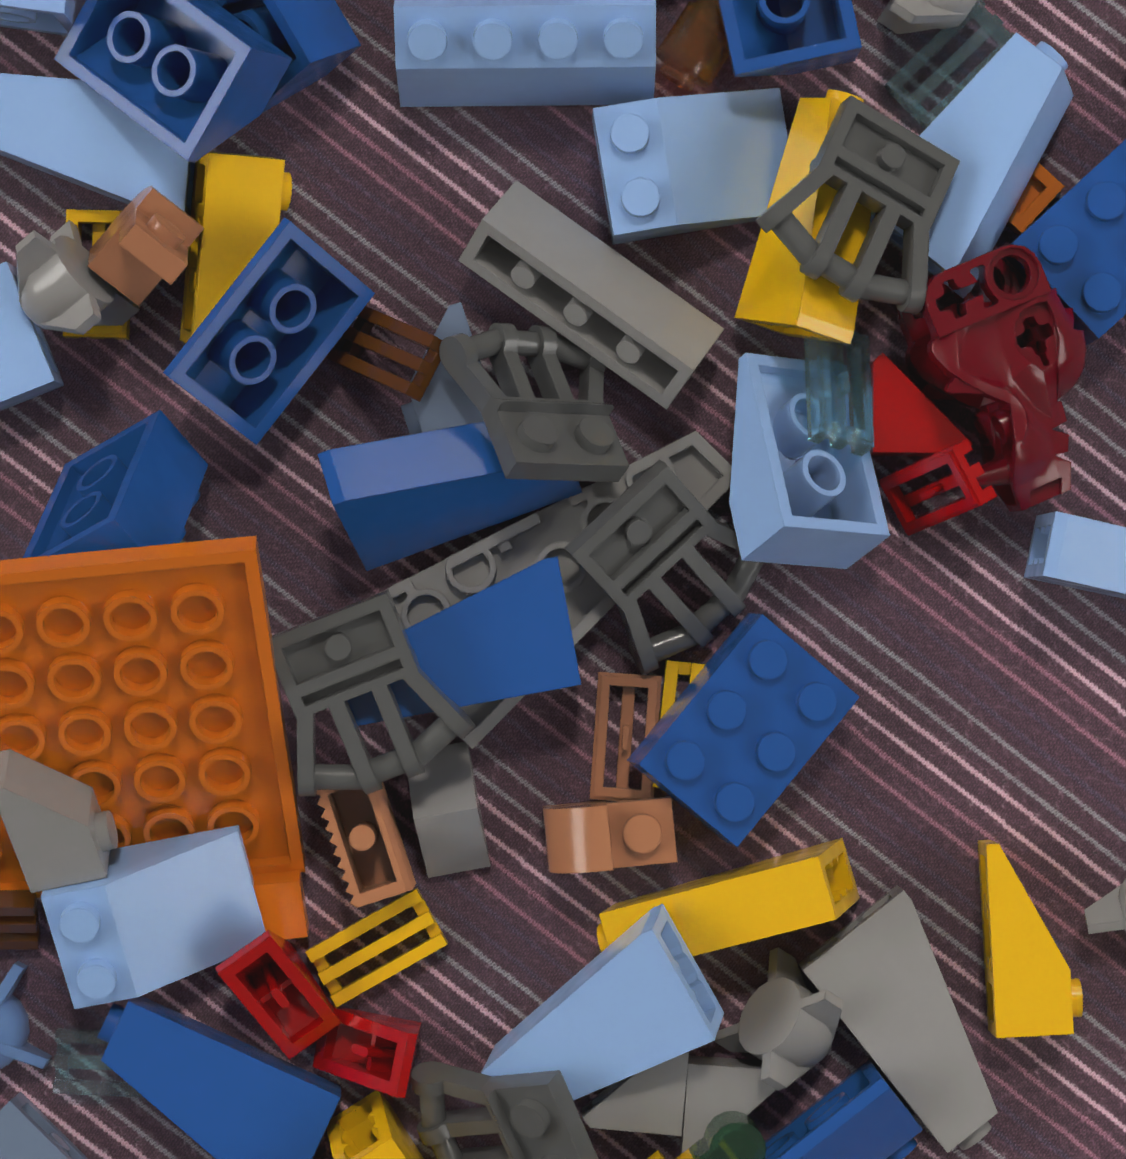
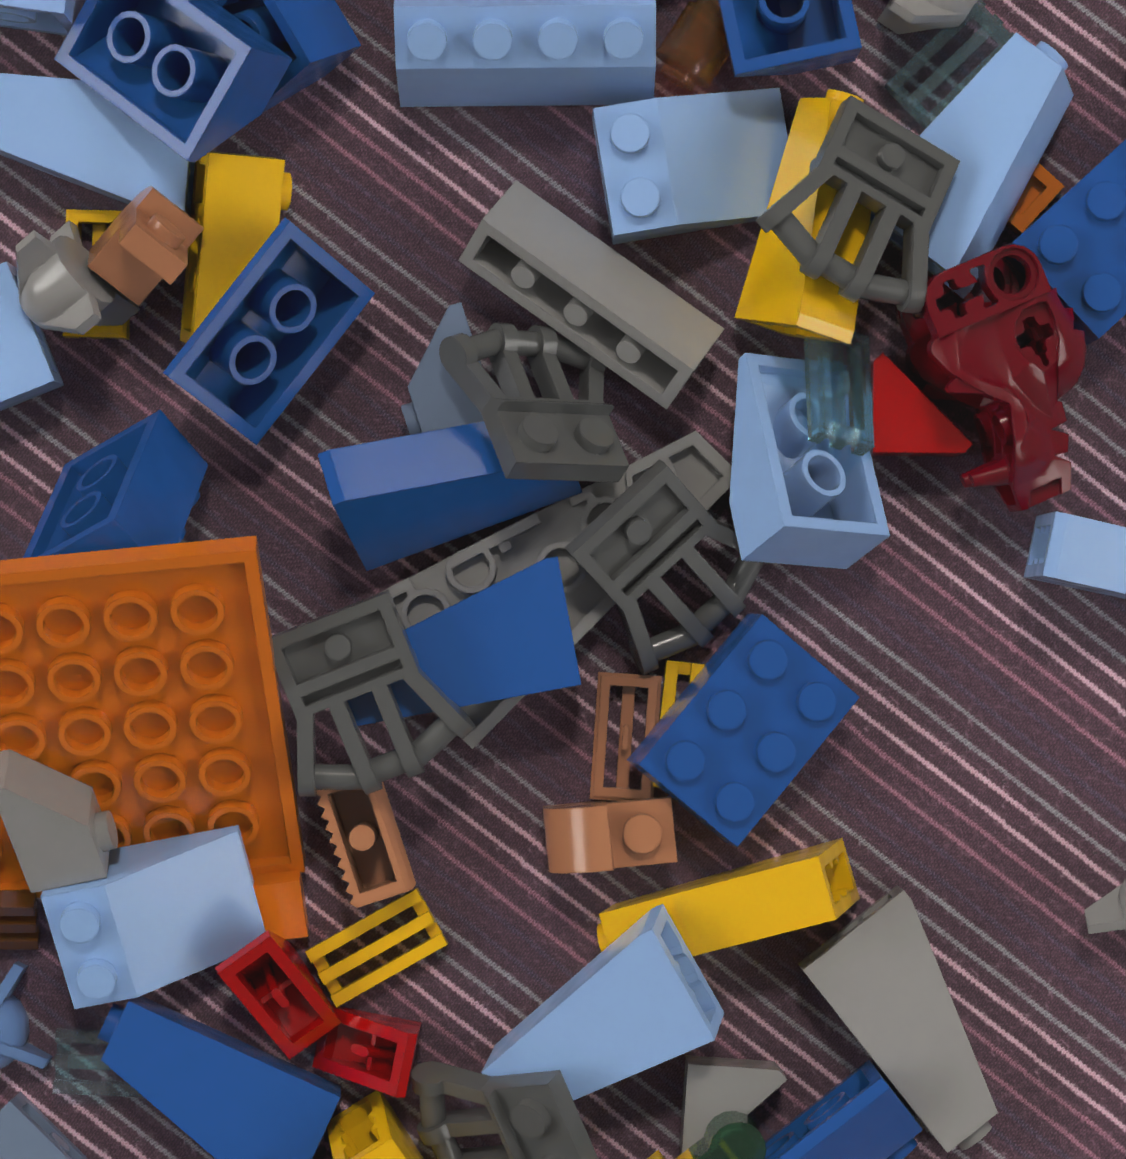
reddish brown tile [326,306,442,402] -> none
light grey slope [408,742,491,878] -> none
light grey slope [582,1052,689,1136] -> none
light grey piece [714,947,843,1091] -> none
red tile [879,439,997,536] -> none
yellow slope [978,840,1083,1038] -> none

